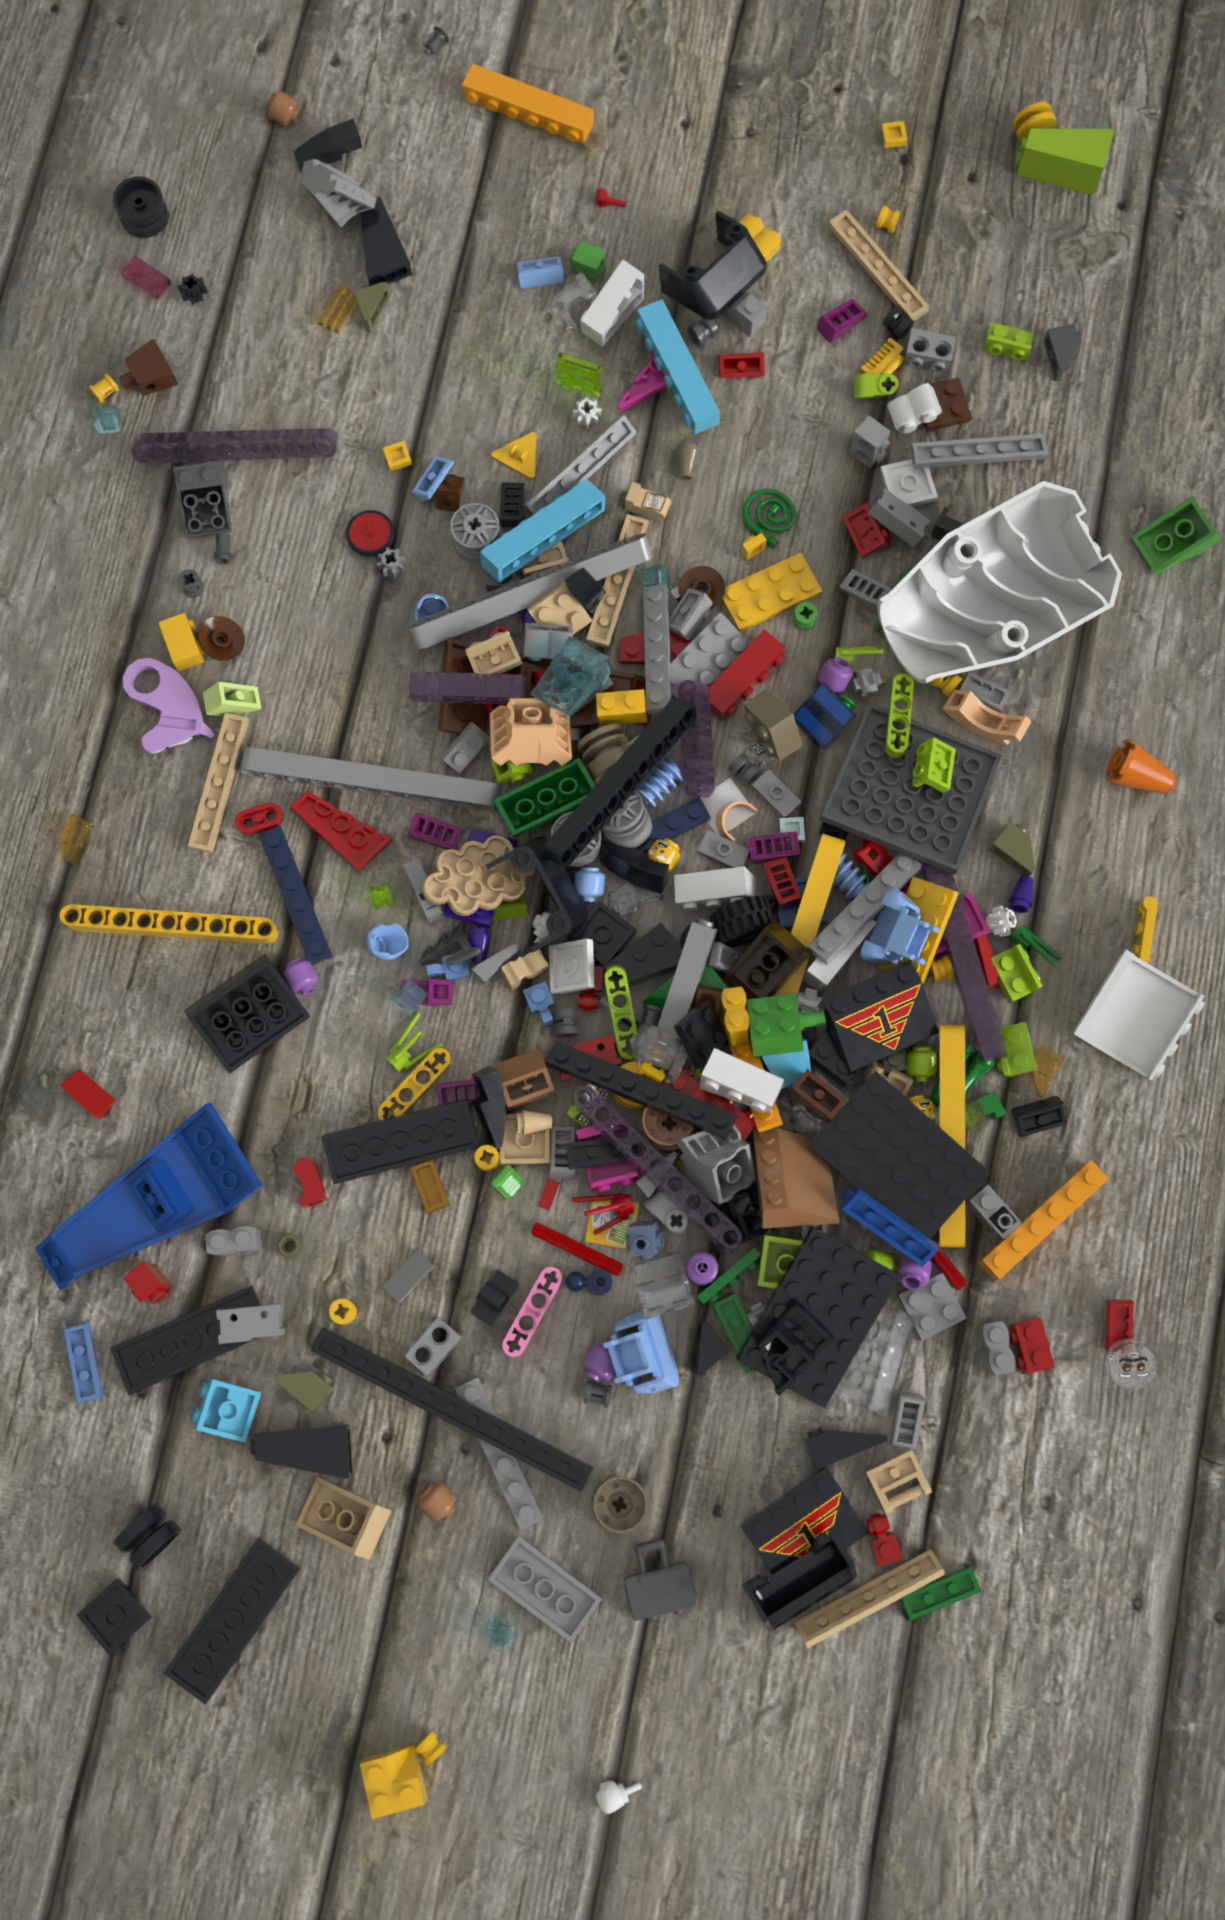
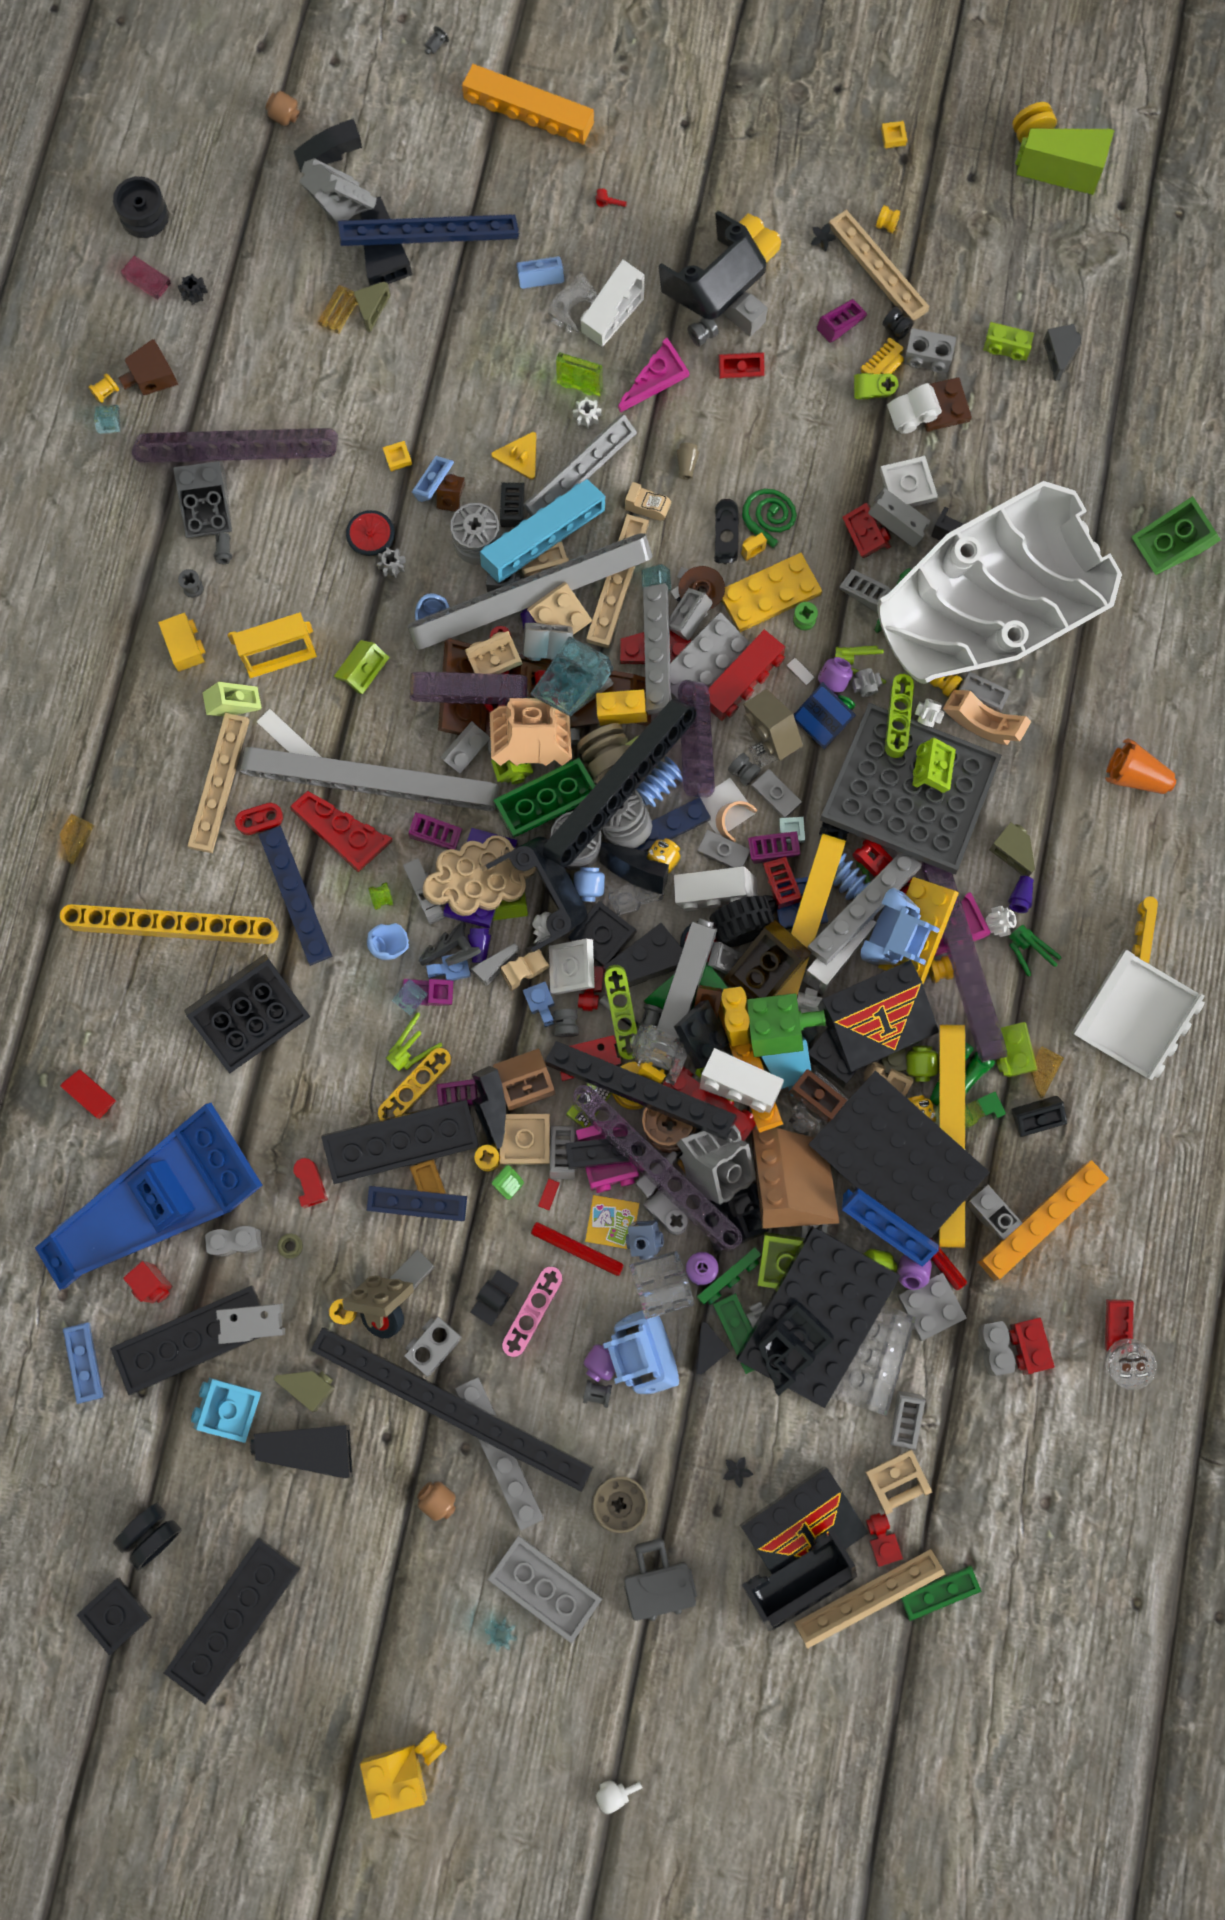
lavender animal [123,658,215,754] -> none
reddish brown dish [198,616,245,661] -> none
medium lavender head [282,958,319,996] -> none
tan slope [295,1477,392,1560] -> none
tan cone [515,1110,552,1135] -> none
black slope [564,567,606,614] -> none
dark blue plate [565,1270,612,1296] -> none
bright green brick [570,241,606,282] -> none
red plant [572,1192,634,1235] -> none
medium azure brick [635,299,720,435] -> none
black slope [803,1427,888,1470] -> none
light grey brick [849,415,891,469] -> none
light grey plate [910,434,1048,468] -> none
red bracket [966,936,1000,991] -> none
lime bracket [992,944,1042,1004] -> none
none -> yellow piece [227,612,317,679]
none -> white sticker [257,709,321,757]
none -> lime panel [334,640,390,694]
none -> dark blue plate [337,214,519,246]
none -> dark tan plate [342,1276,414,1339]
none -> dark blue plate [367,1186,467,1221]
none -> black piece [714,499,739,565]
none -> black plant [723,1457,754,1488]
none -> white piece [787,658,814,685]
none -> black plant [811,223,837,251]
none -> white gear [914,698,945,727]

